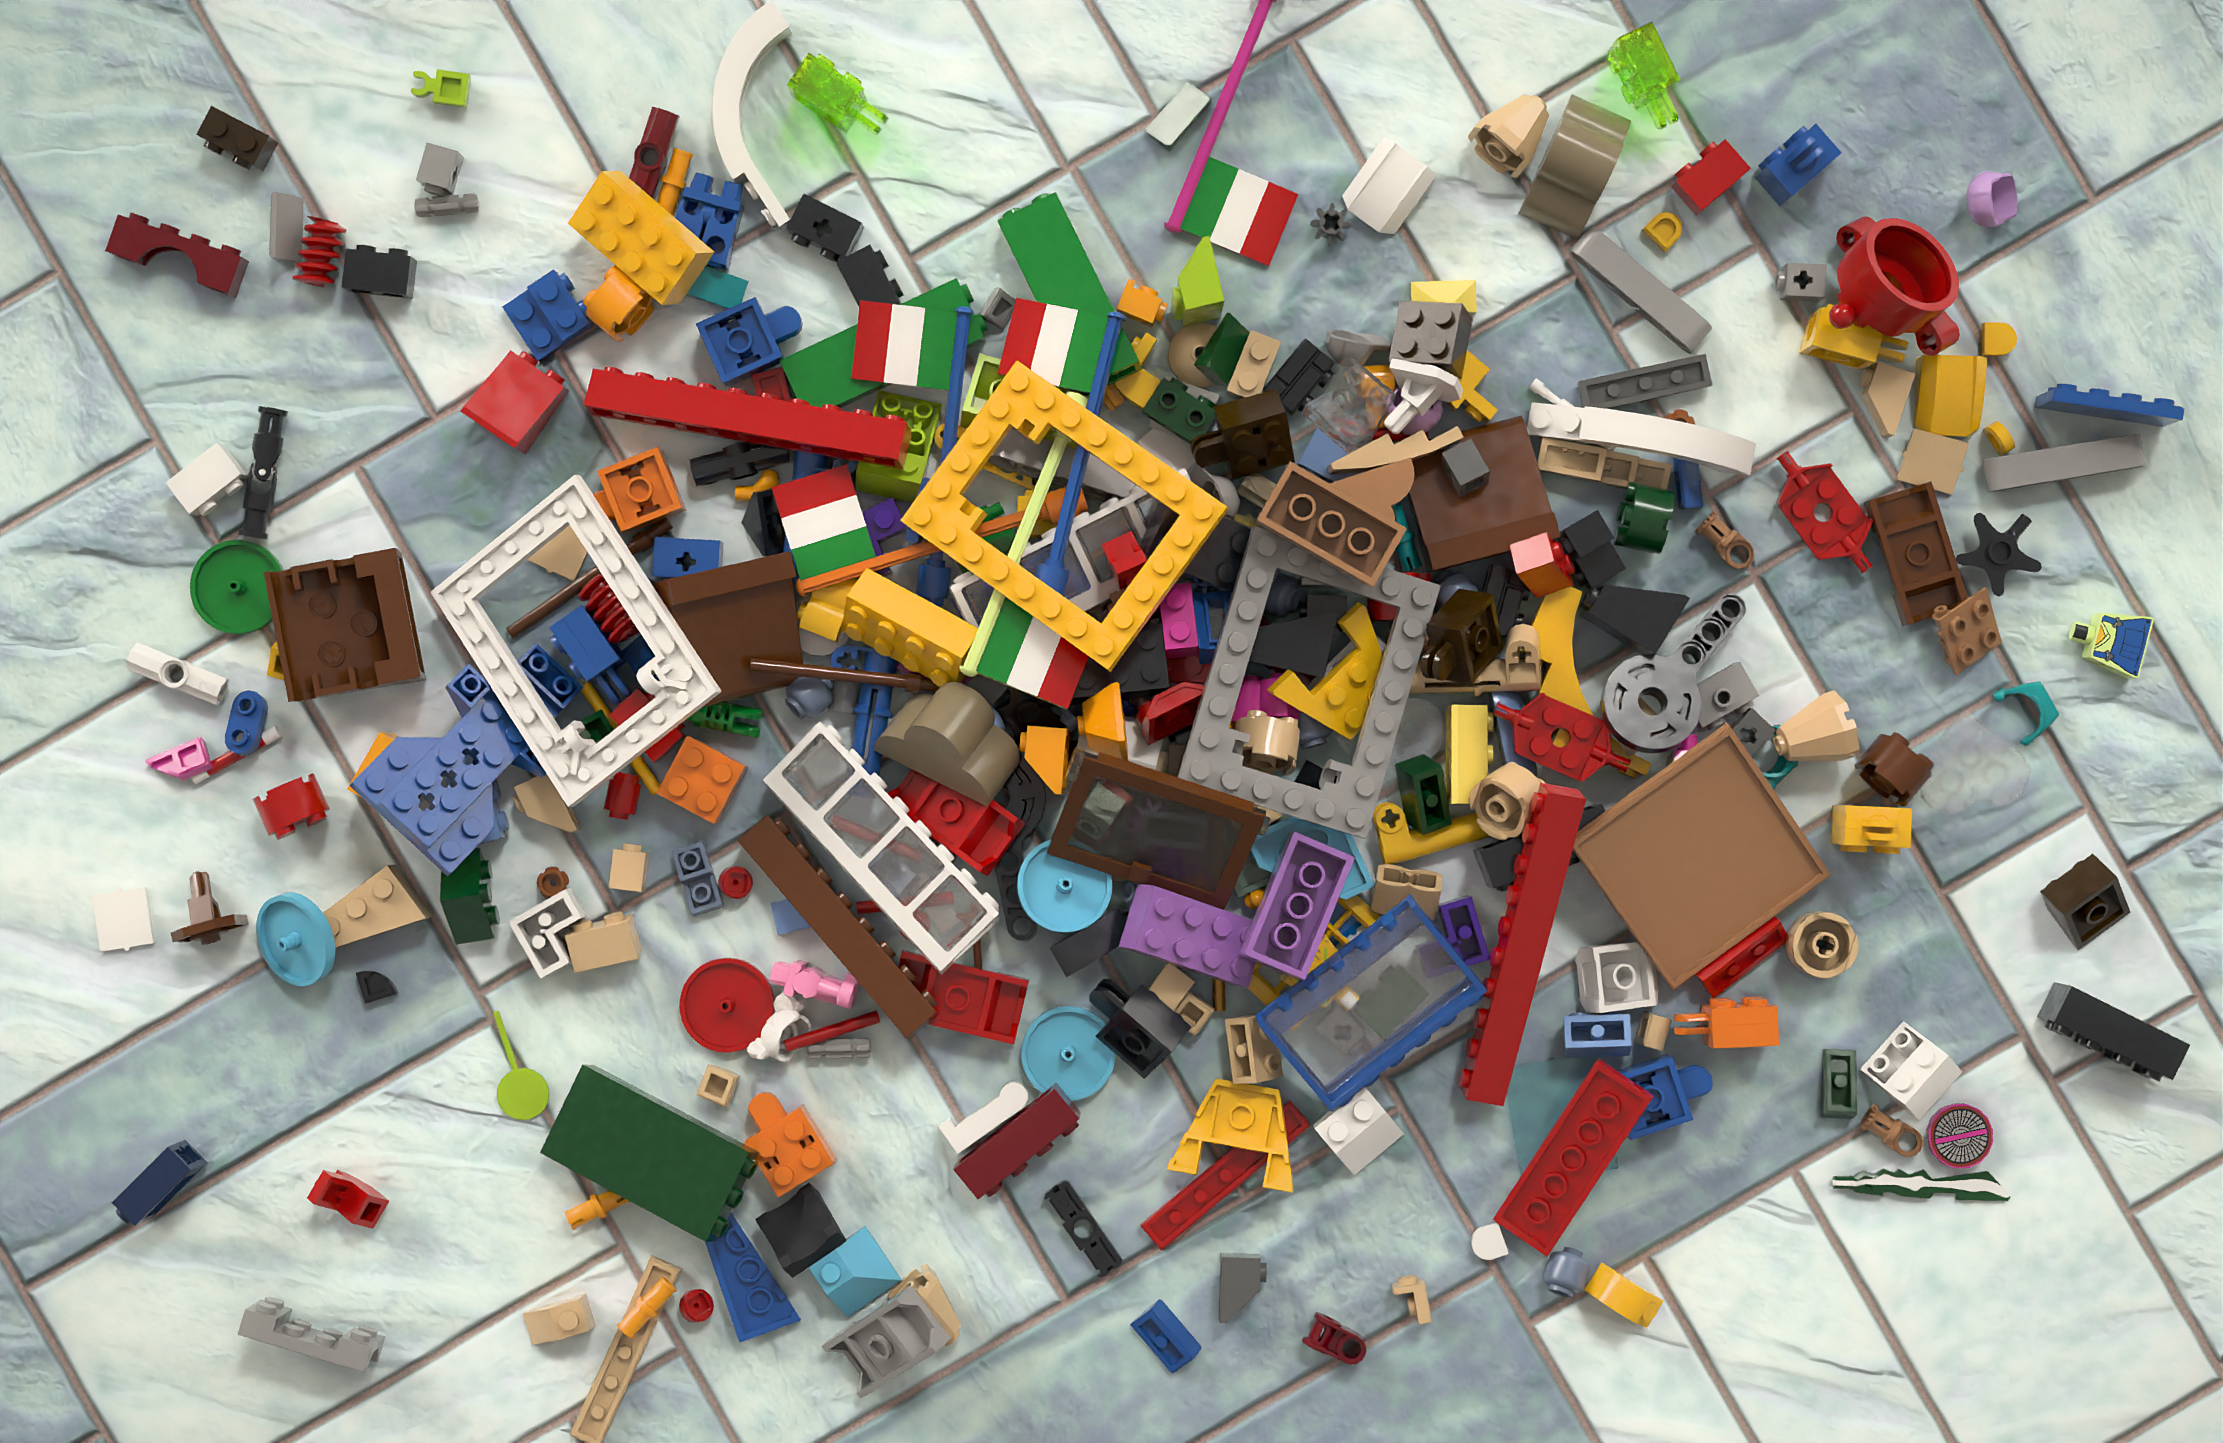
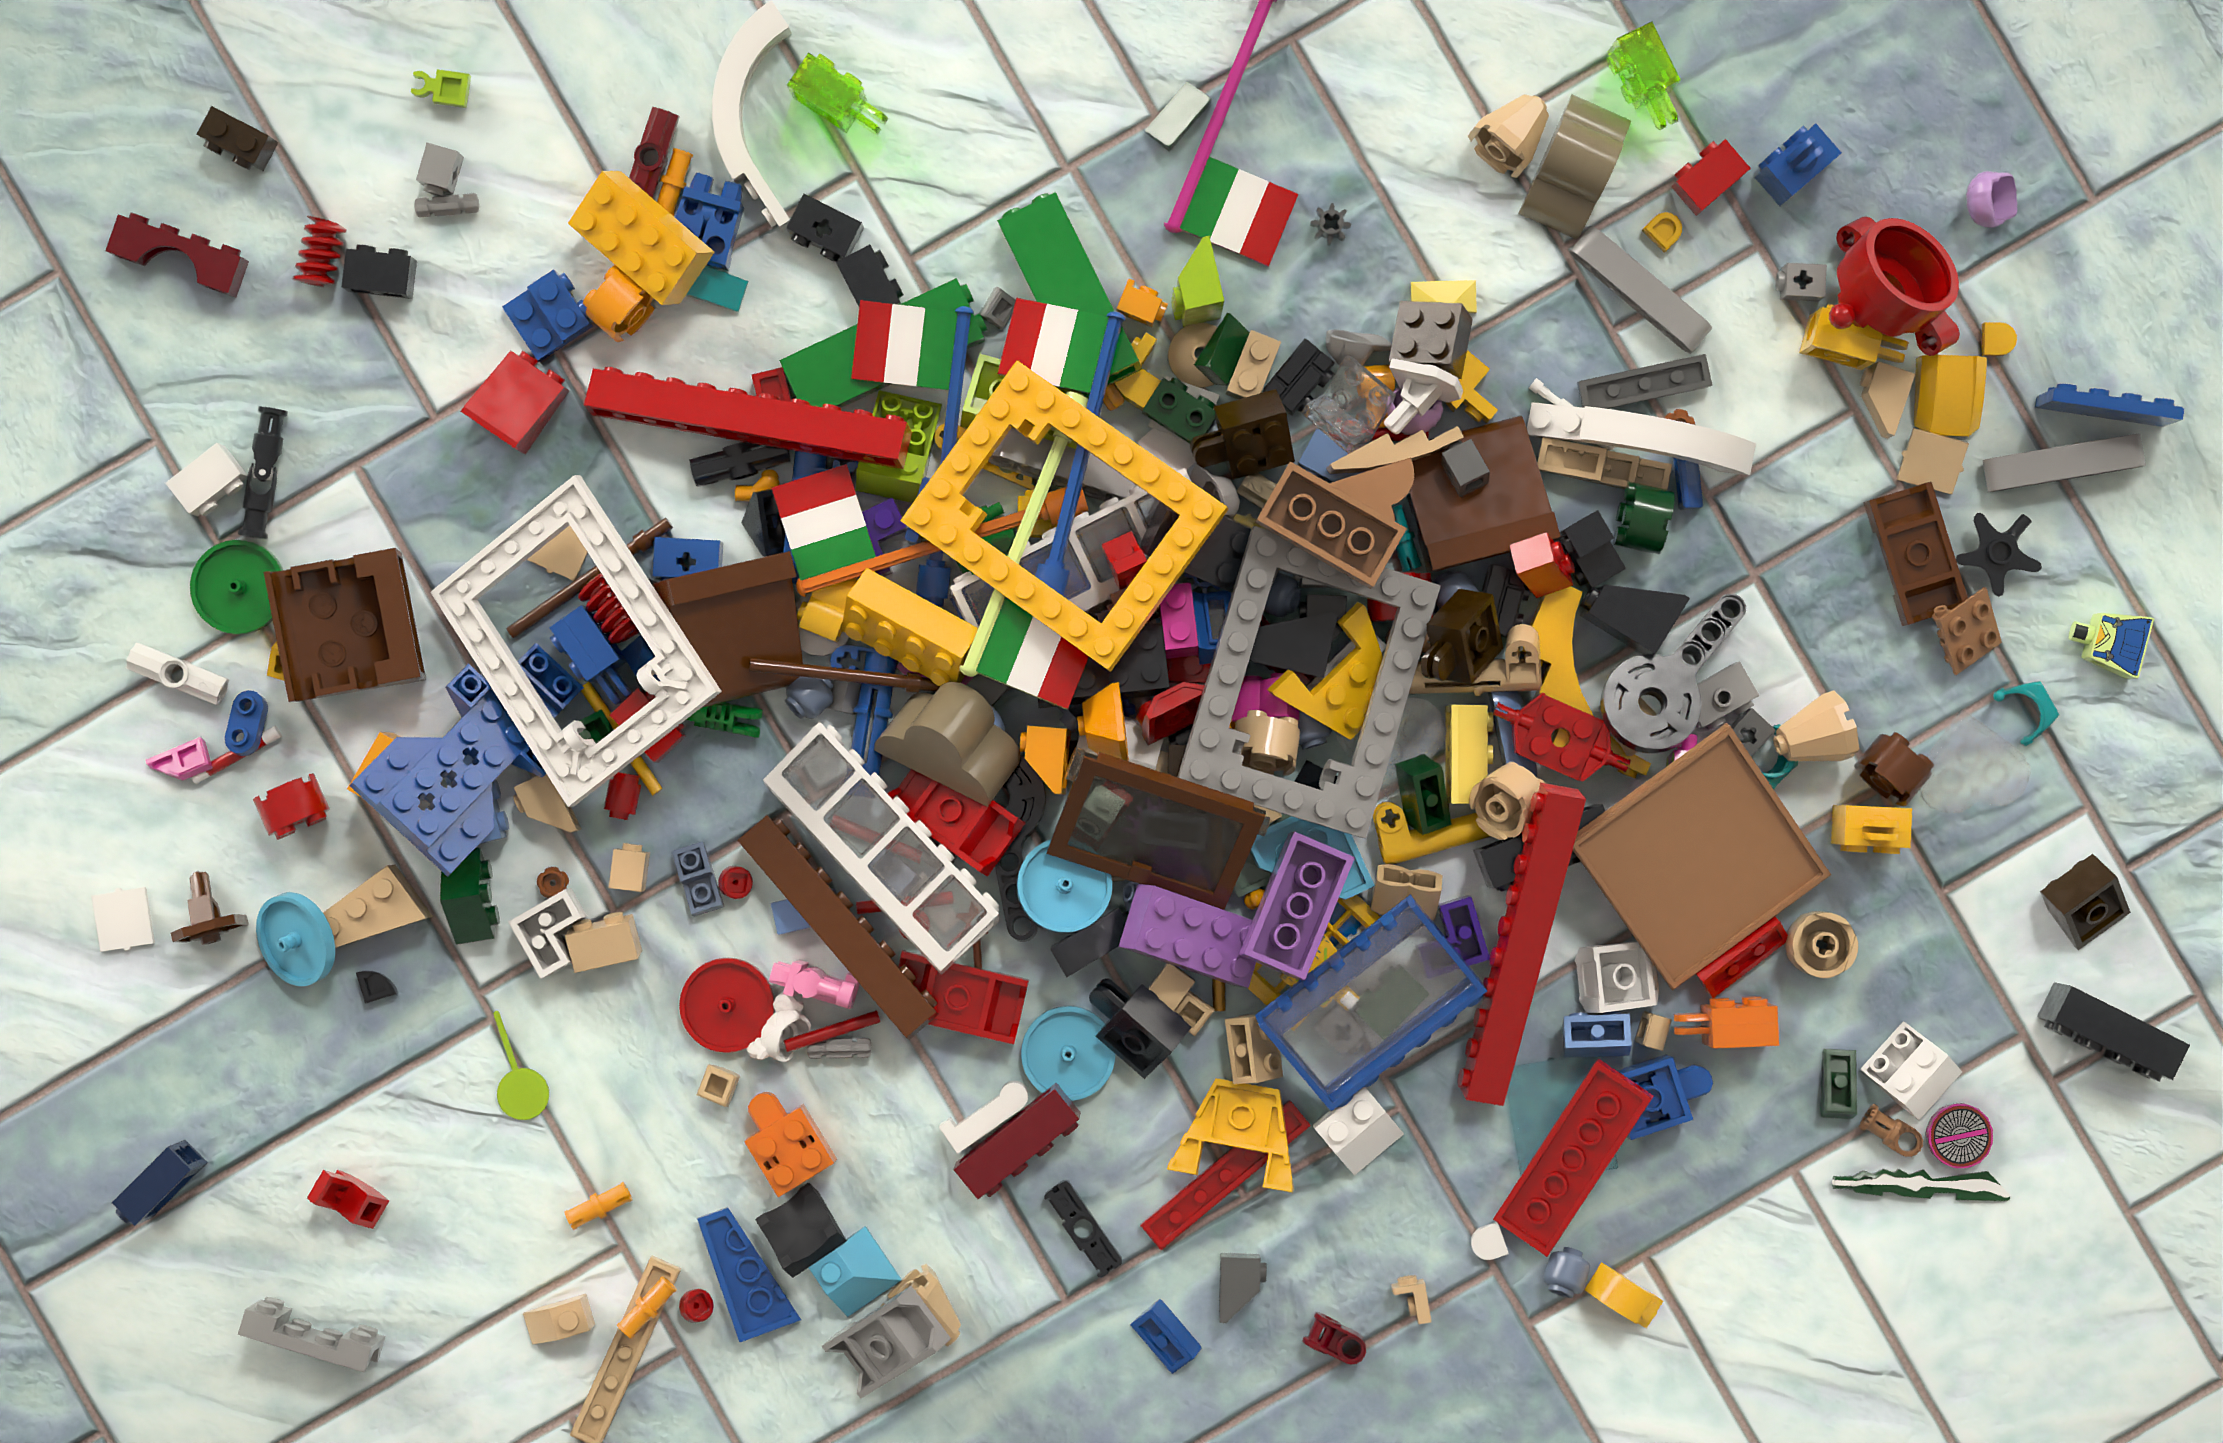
light grey slope [269,192,304,262] -> none
dark green brick [540,1064,759,1242] -> none
orange brick [593,447,687,534] -> none
orange brick [656,736,749,824] -> none
blue brick [696,297,803,387] -> none
black animal [993,686,1065,748] -> none
white slope [1342,137,1437,234] -> none
medium nougat connector [1694,510,1755,570] -> none
red plate [1776,450,1873,574] -> none
yellow tile [1983,421,2015,456] -> none

